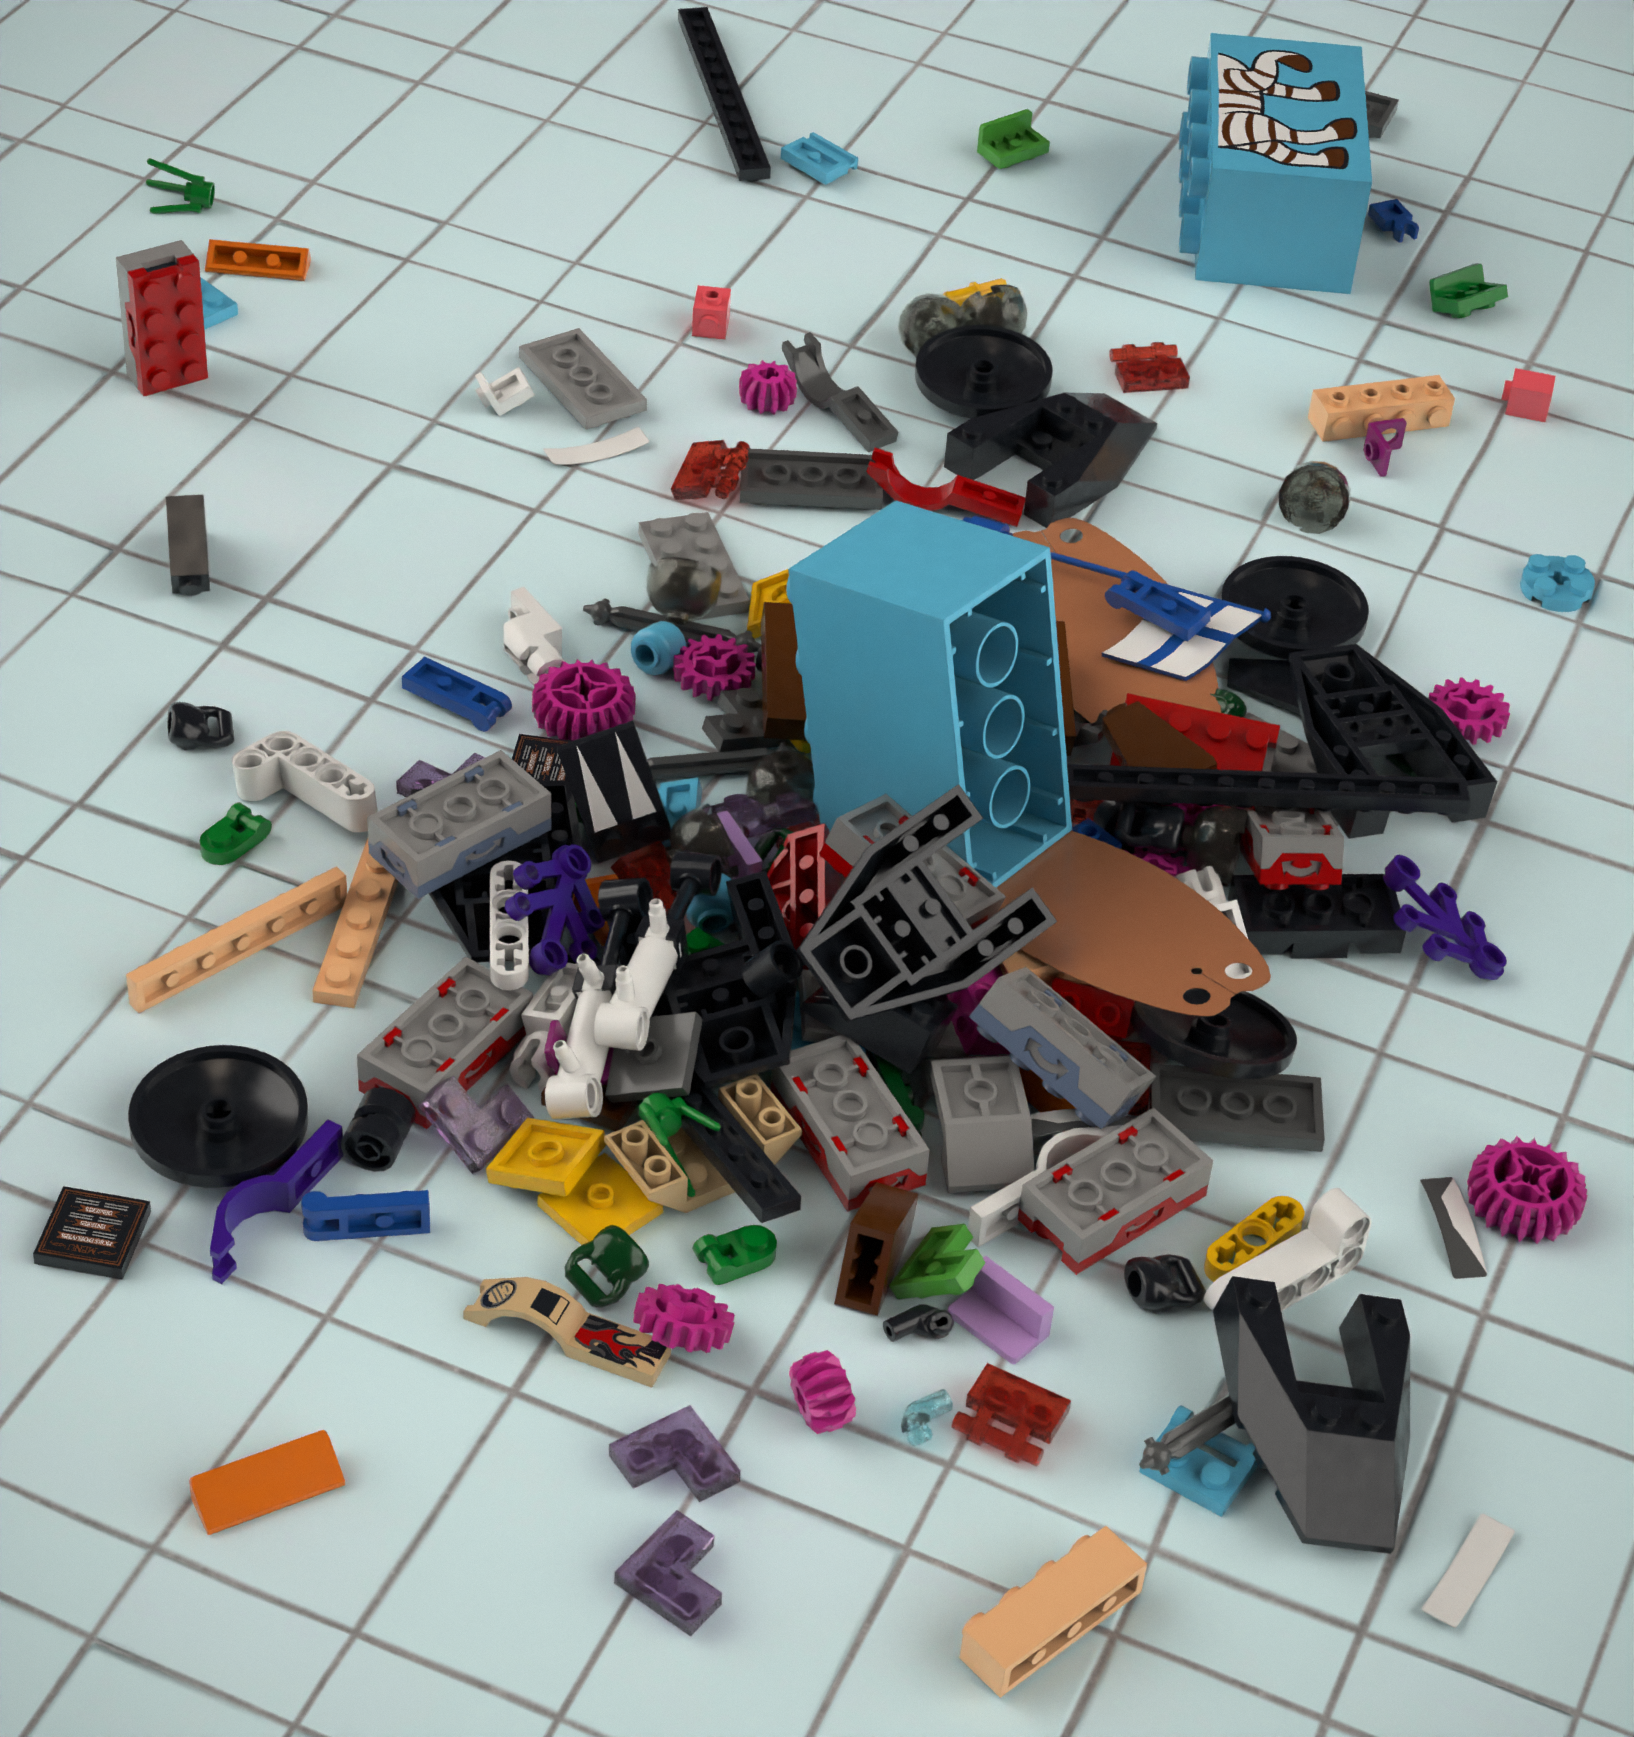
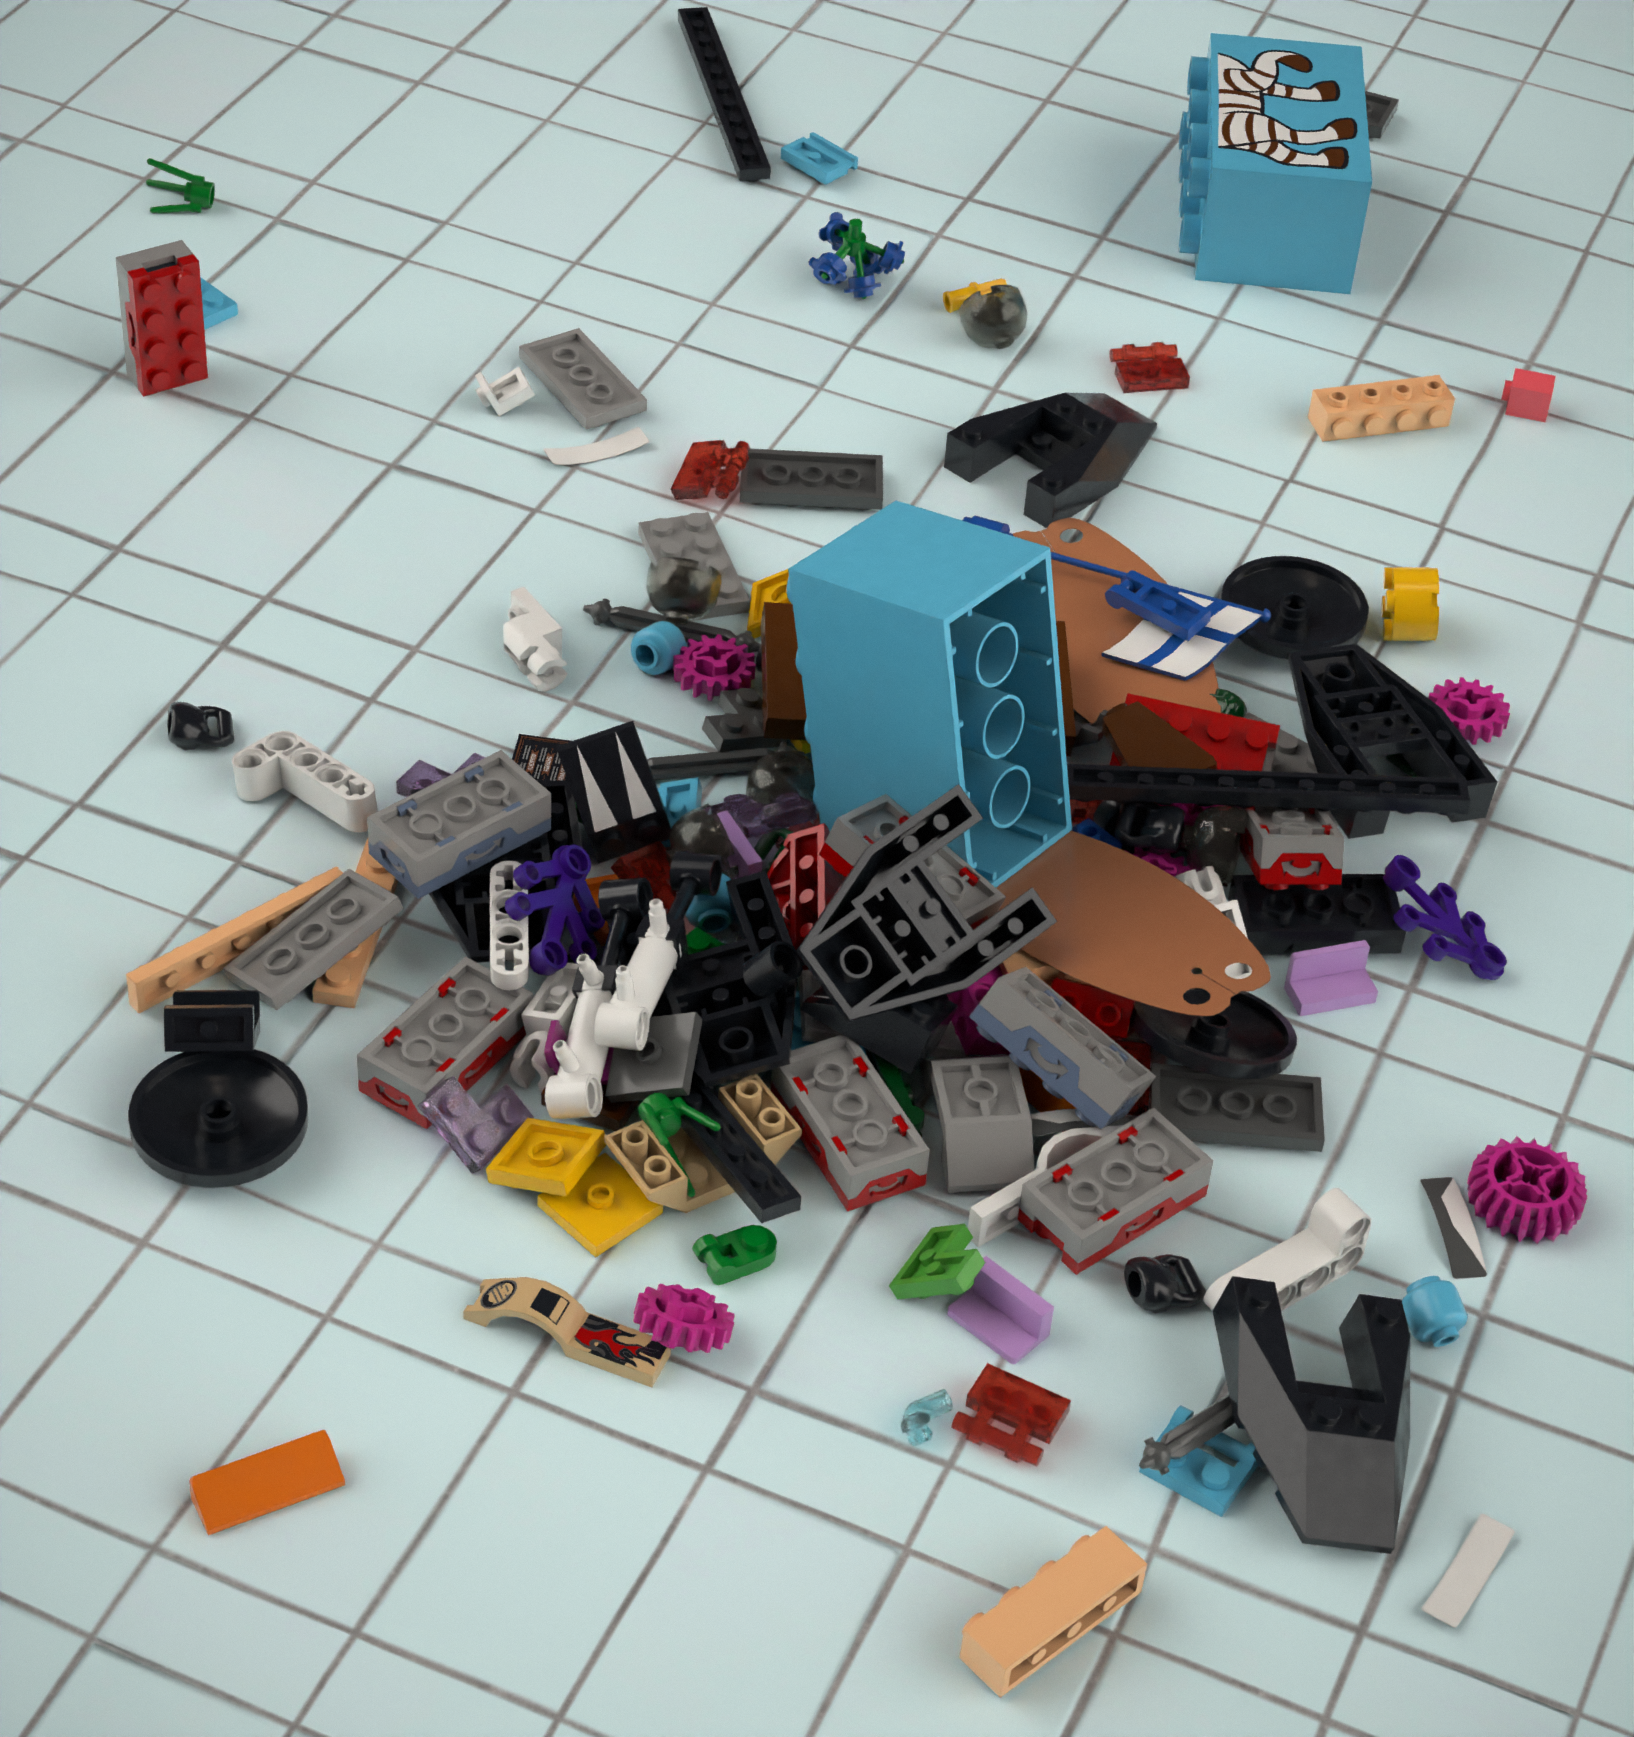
black tile [33,1186,151,1279] -> none
black slope [166,495,210,596] -> none
green plate [199,802,272,865] -> none
orange slope [205,239,311,281] -> none
dark purple piece [210,1119,344,1284] -> none
blue plate [301,1190,430,1241] -> none
black wheel [341,1088,416,1172] -> none
blue plate [402,656,512,732] -> none
dark pink gear [532,659,636,741] -> none
dark green piece [564,1225,649,1308] -> none
clear purple plate [609,1405,741,1502] -> none
clear purple plate [614,1510,722,1637] -> none
coral brick [692,285,731,339] -> none
dark pink gear [739,360,797,415] -> none
dark grey piece [781,332,898,452] -> none
dark pink gear [789,1350,856,1434] -> none
reddish brown slope [834,1182,919,1316] -> none
red piece [866,447,1026,527] -> none
black arm [883,1304,954,1342] -> none
clear smoke cylinder [898,293,968,357] -> none
black dish [915,325,1053,419] -> none
bright green bracket [977,109,1050,169] -> none
yellow beam [1204,1196,1305,1282] -> none
black flag [1227,658,1300,715] -> none
clear smoke cylinder [1279,461,1351,534] -> none
magenta bracket [1363,418,1407,477] -> none
blue plate [1368,199,1419,243] -> none
green bracket [1429,263,1508,318] -> none
medium azure plate [1520,554,1595,612] -> none
none -> black panel [164,990,260,1052]
none -> light grey plate [223,869,404,1010]
none -> blue plant [808,212,905,299]
none -> lavender panel [1284,940,1378,1016]
none -> yellow brick [1381,567,1439,641]
none -> medium azure head [1402,1276,1468,1347]

